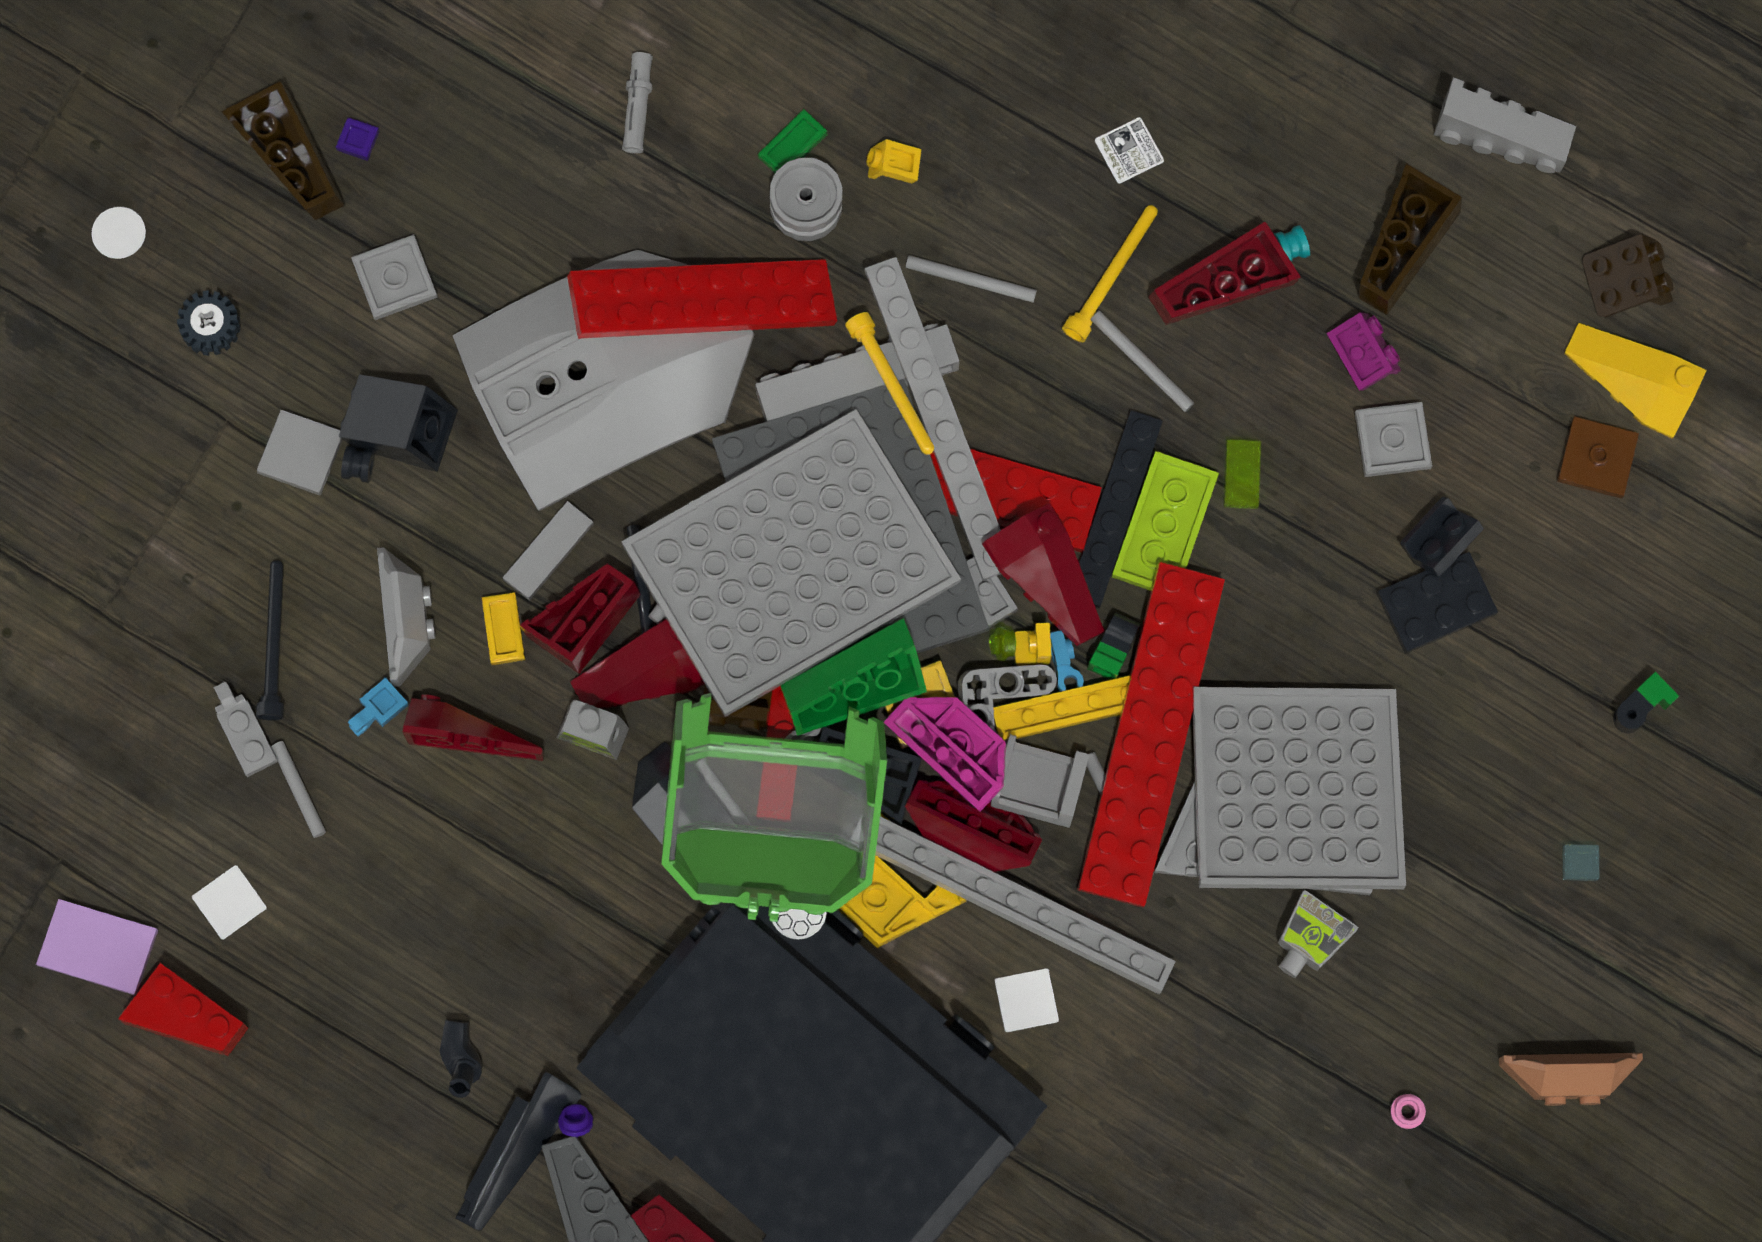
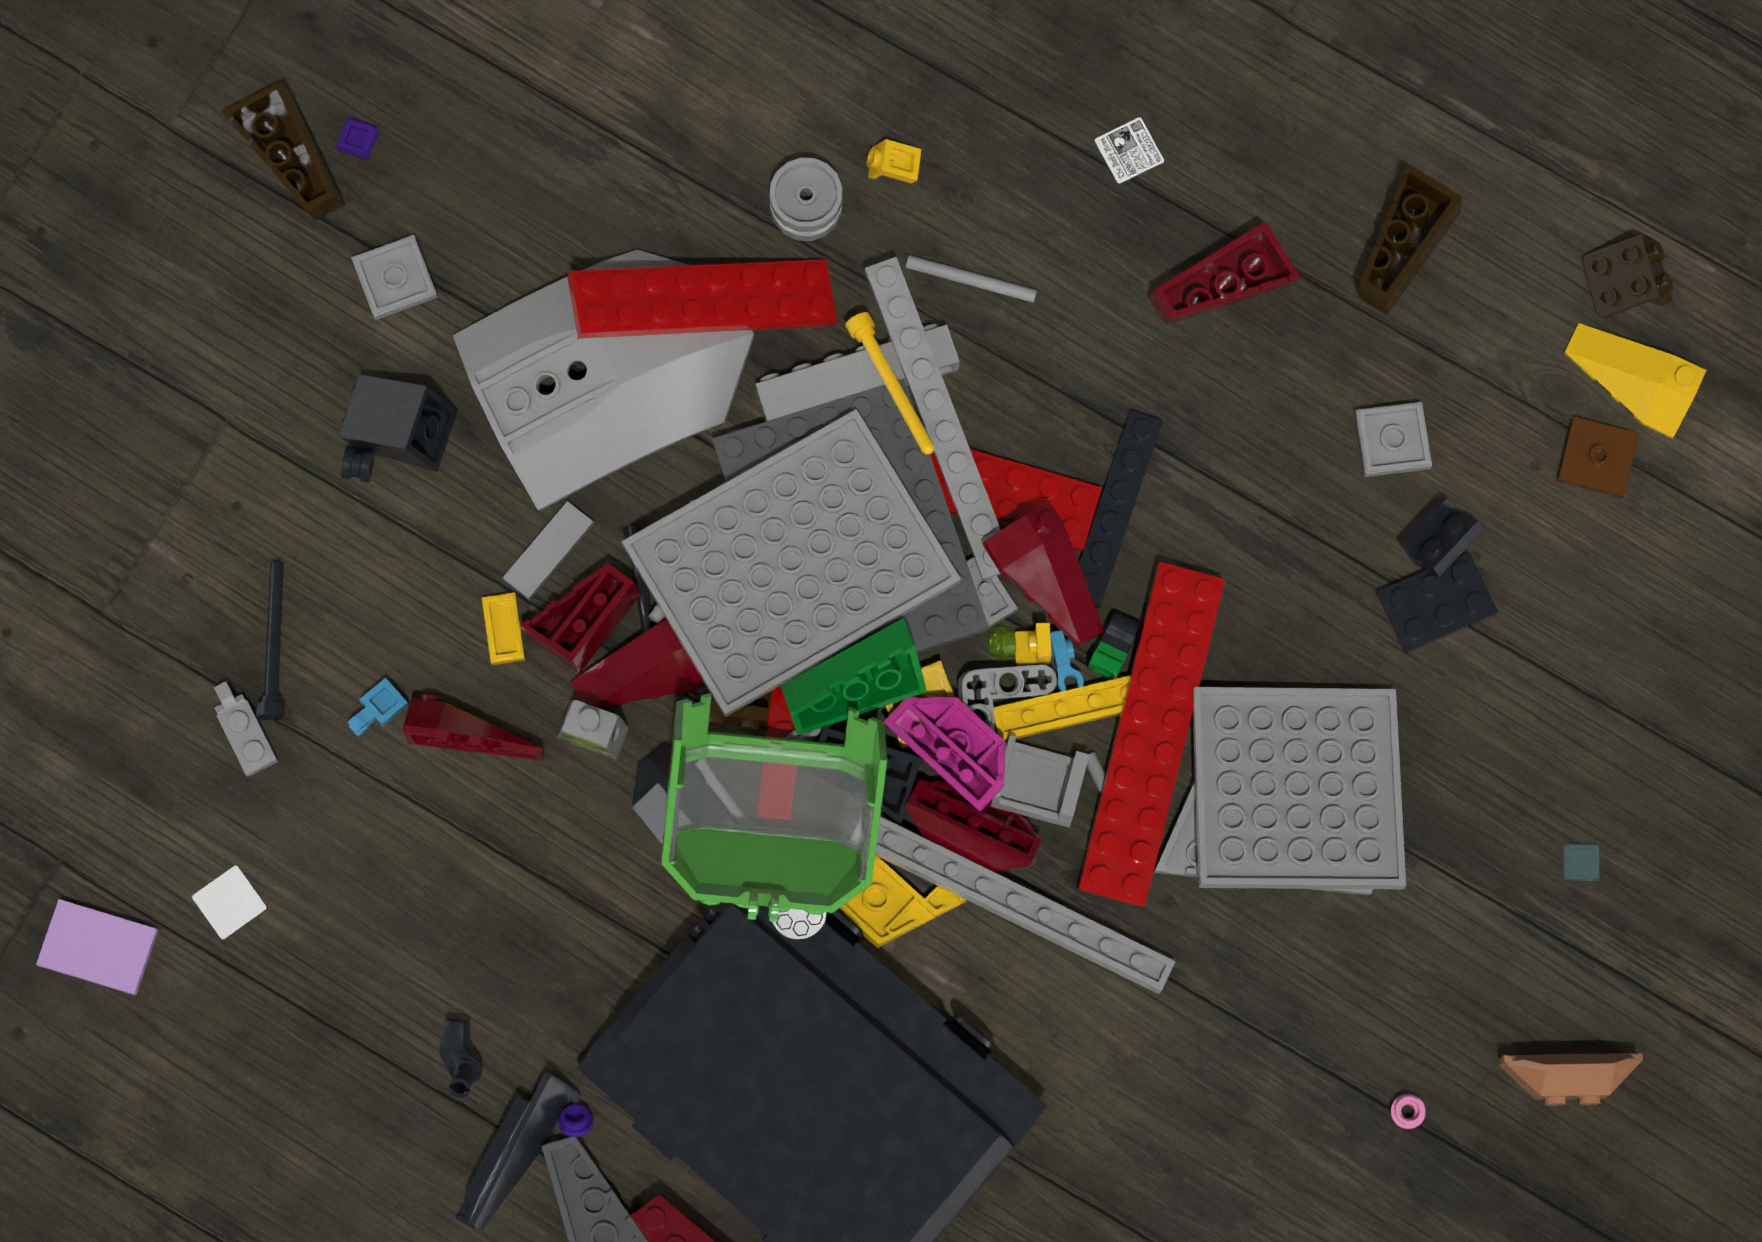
white sticker [92,207,146,259] -> none
red wedge [118,963,249,1056] -> none
black wheel [177,291,241,356] -> none
light grey tile [257,410,343,496] -> none
light grey bar [271,741,326,838] -> none
light grey wedge [377,547,436,687] -> none
light grey pin [622,52,653,153] -> none
green tile [758,109,827,173] -> none
white sticker [995,969,1059,1032] -> none
yellow piece [1062,205,1158,342] -> none
light grey bar [1091,311,1194,412] -> none
lime plate [1112,451,1219,591] -> none
clear neon green plate [1224,440,1261,509] -> none
teal wheel [1274,225,1310,262] -> none
torso [1278,890,1359,978] -> none
magenta bracket [1327,313,1401,391] -> none
light grey wedge [1434,77,1576,173] -> none
leg [1613,672,1679,734] -> none

